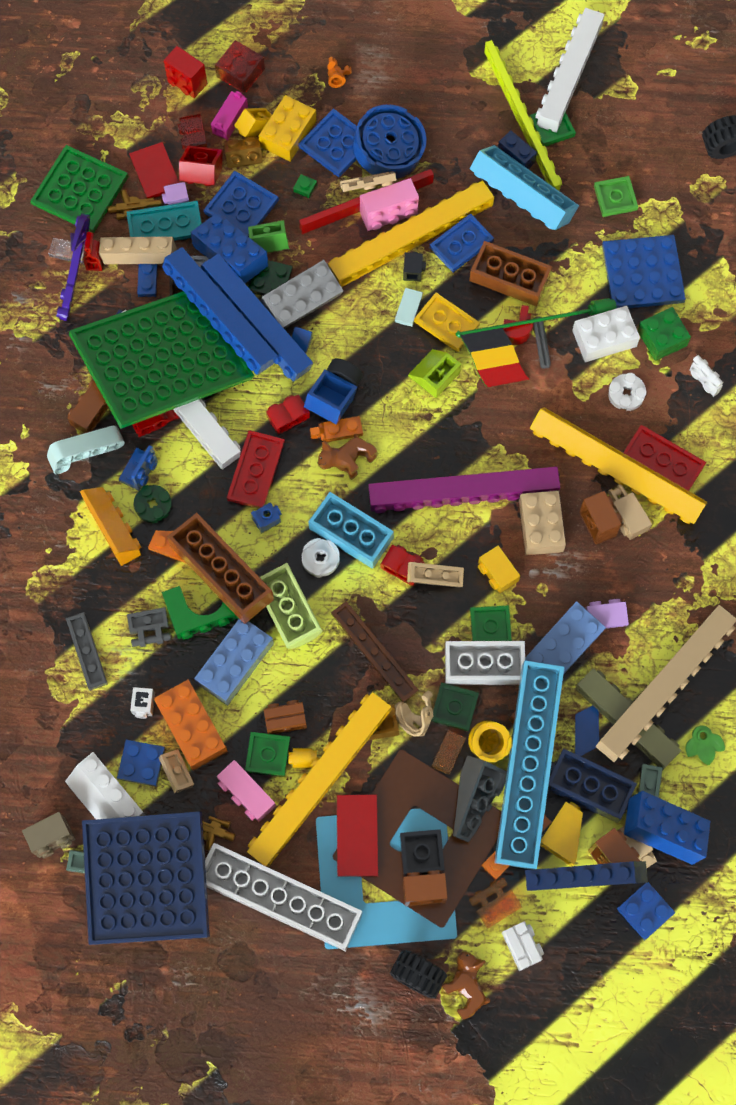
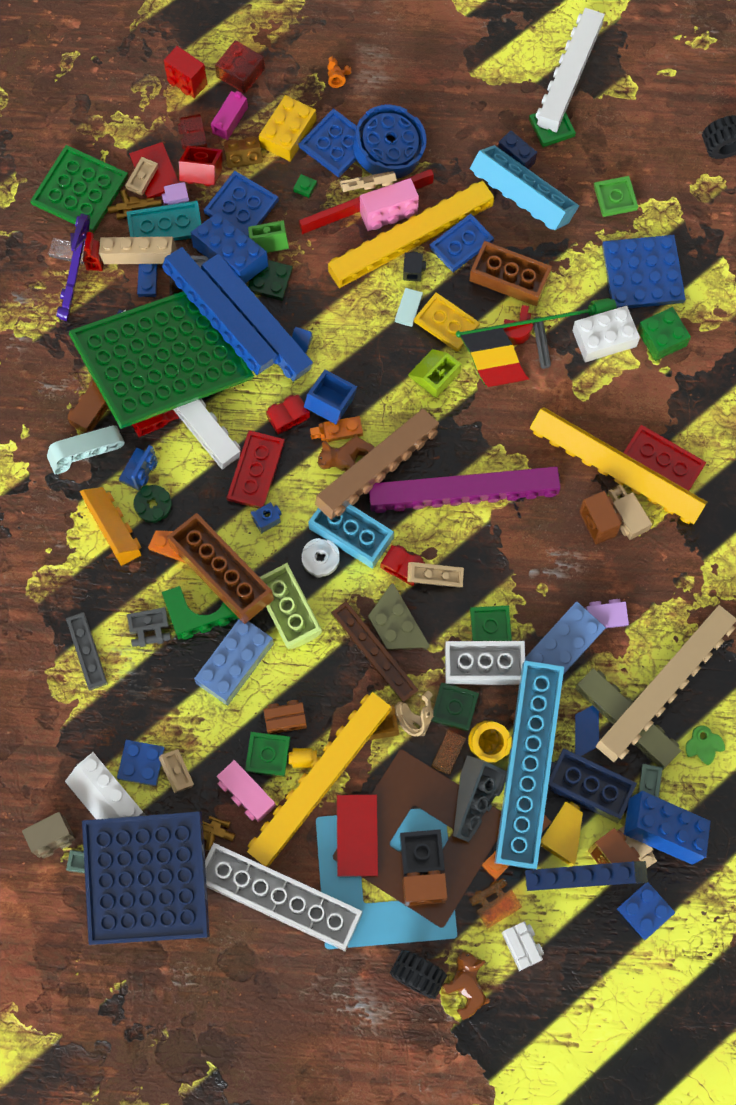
white brick [130,687,155,719] -> none
orange brick [153,679,228,771] -> none
yellow slope [234,108,272,137] -> none
light grey brick [260,260,343,329] -> none
black tyre [327,358,363,387] -> none
yellow brick [478,545,520,593] -> none
neon yellow plate [484,40,562,191] -> none
tan brick [519,491,566,555] -> none
white plate [608,373,646,411] -> none
white plate [690,355,723,397] -> none
none -> tan plate [125,157,158,196]
none -> medium nougat brick [315,409,439,520]
none -> olive wing [368,583,430,651]

